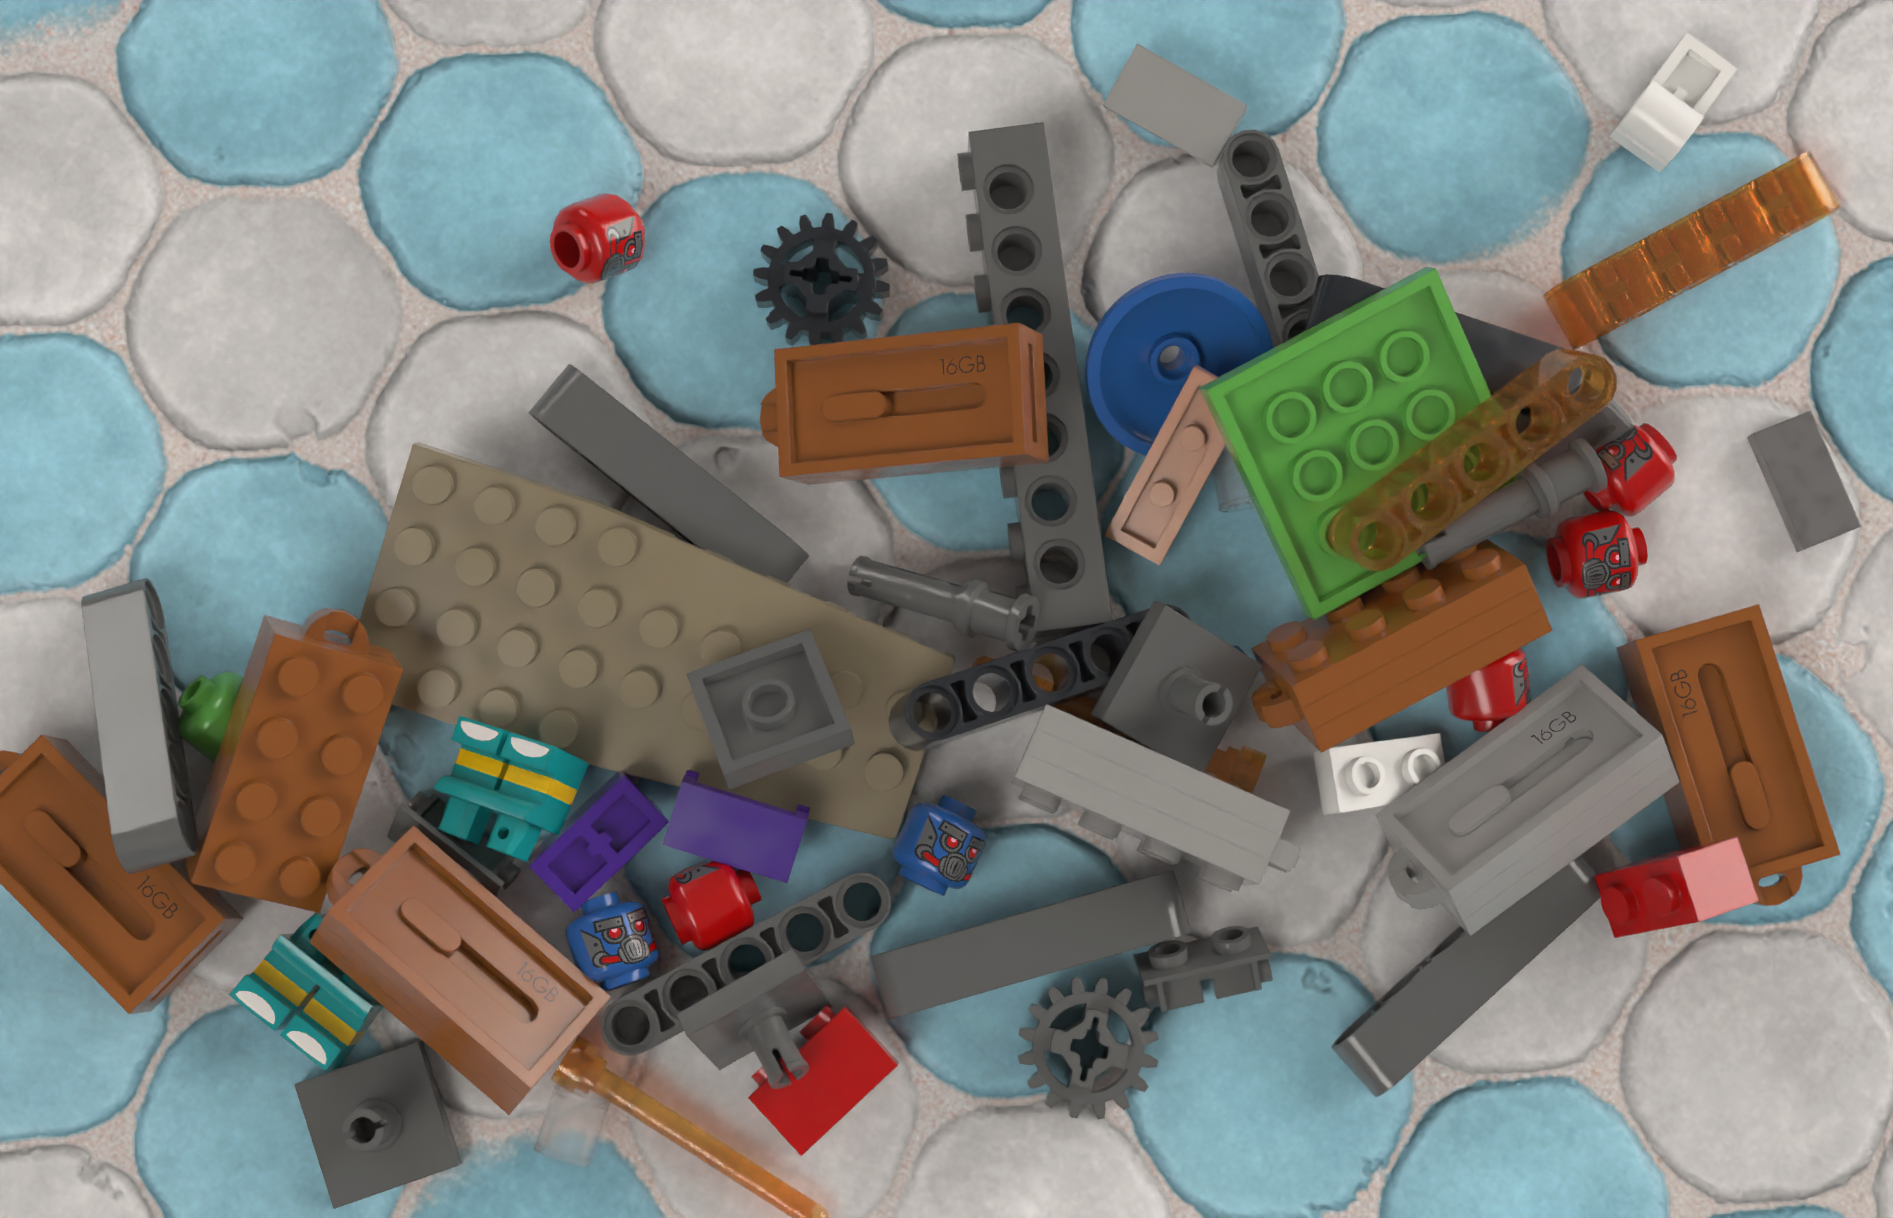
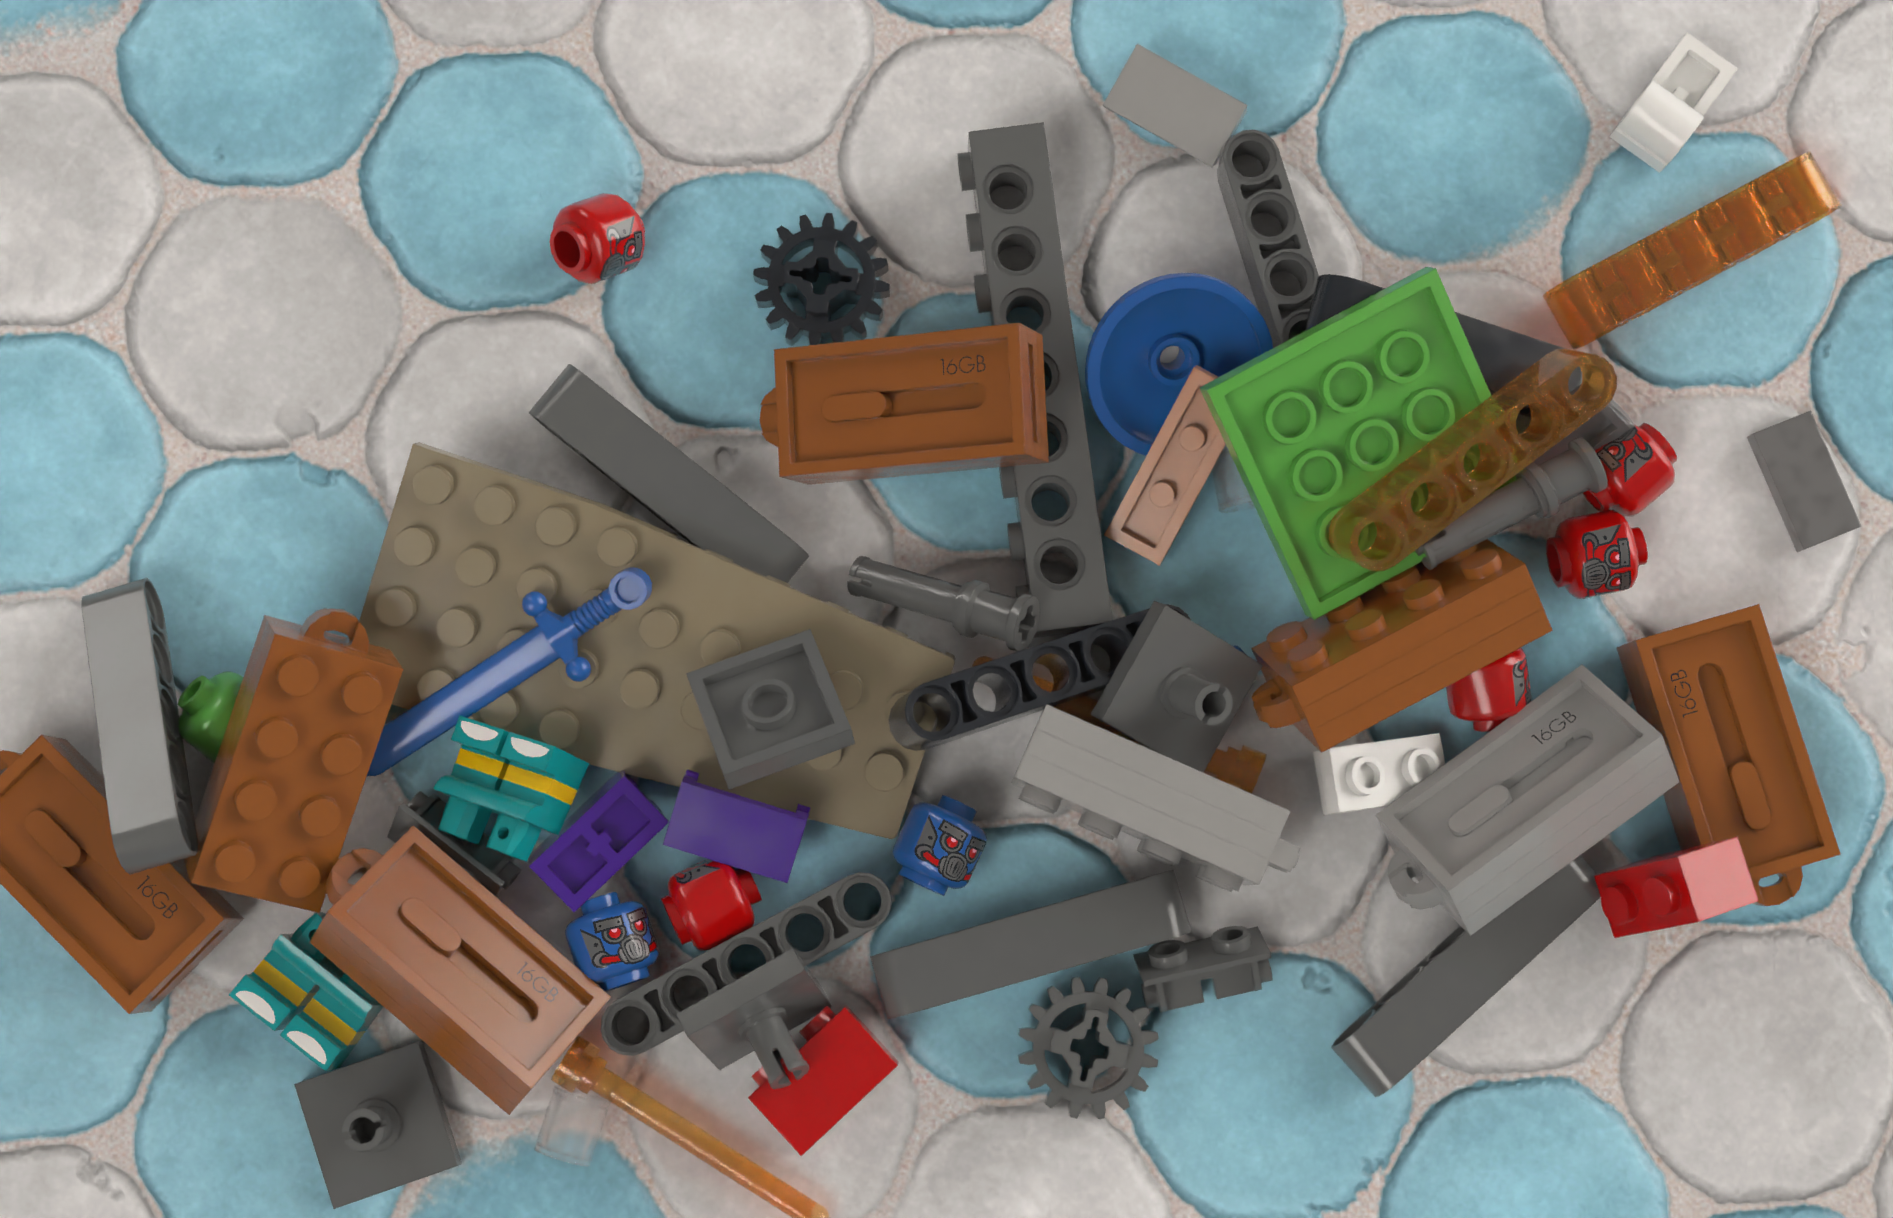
none -> blue sword [367,567,652,776]

